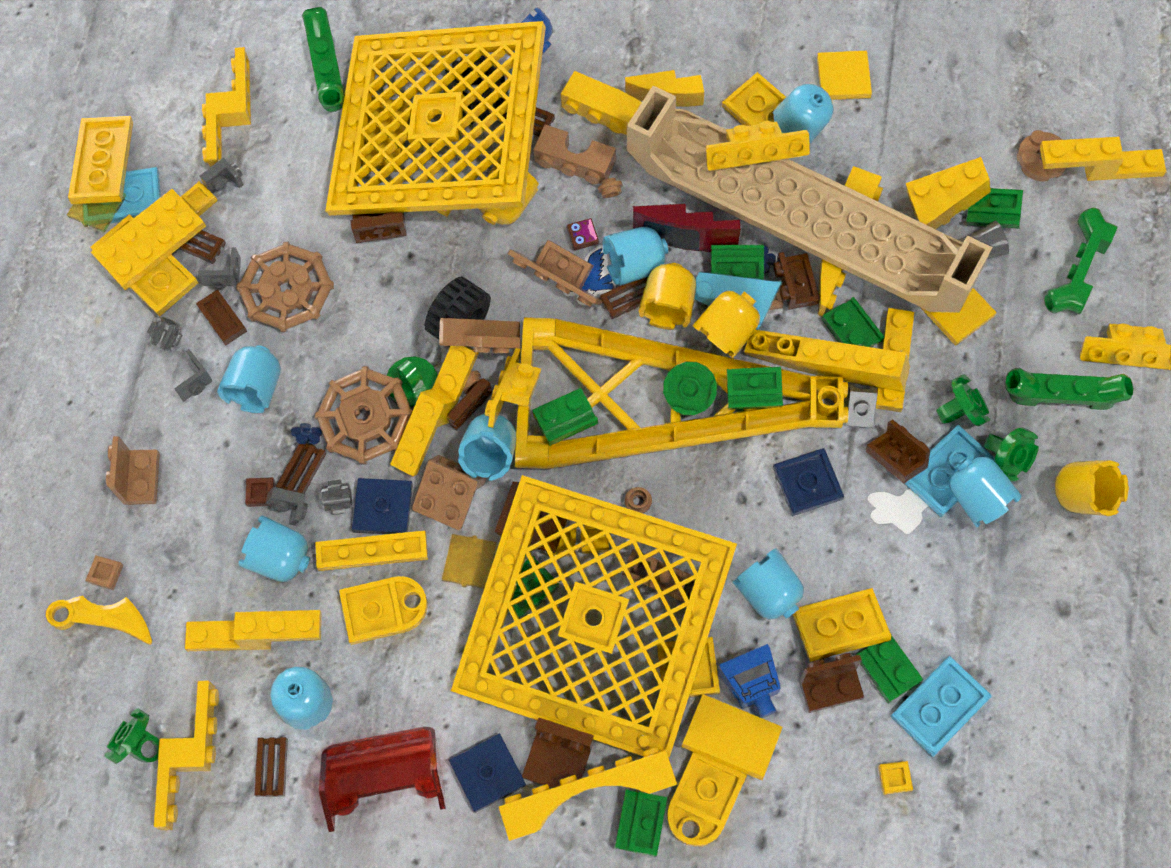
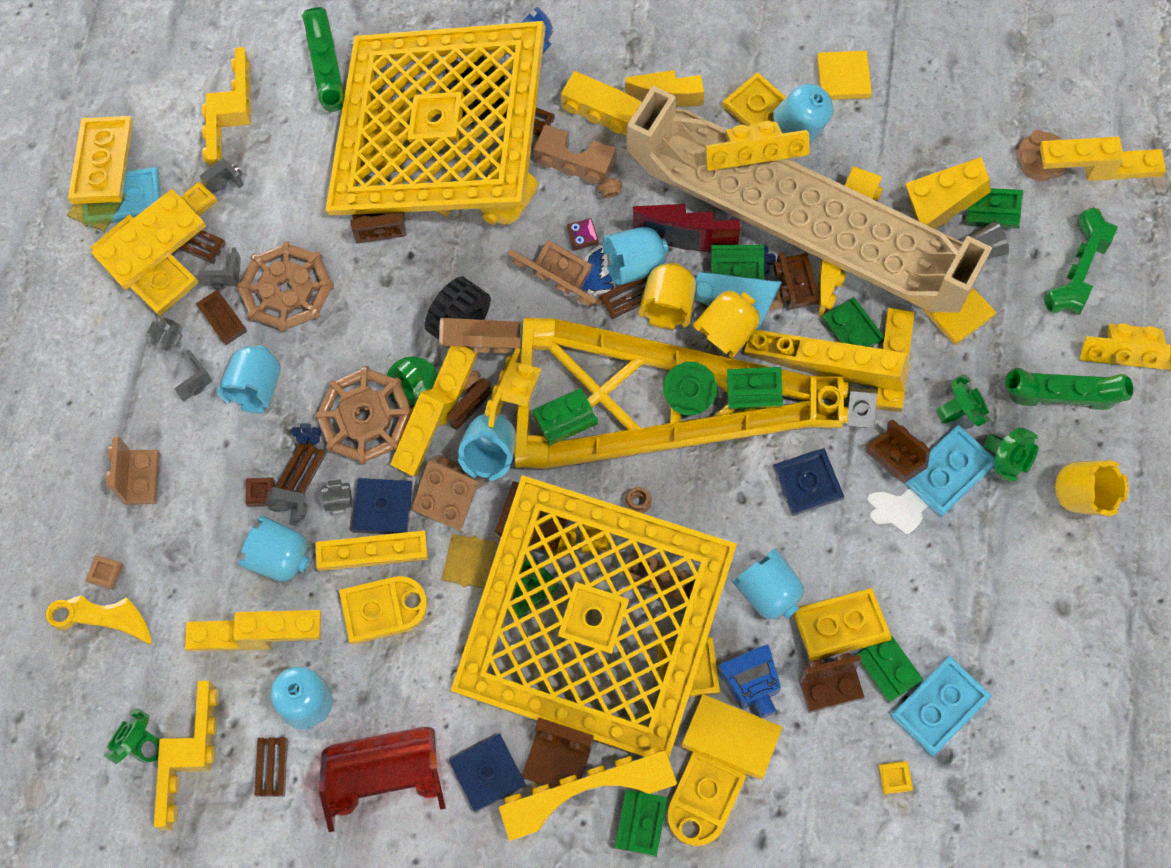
medium azure cylinder [950,457,1022,527] -> none

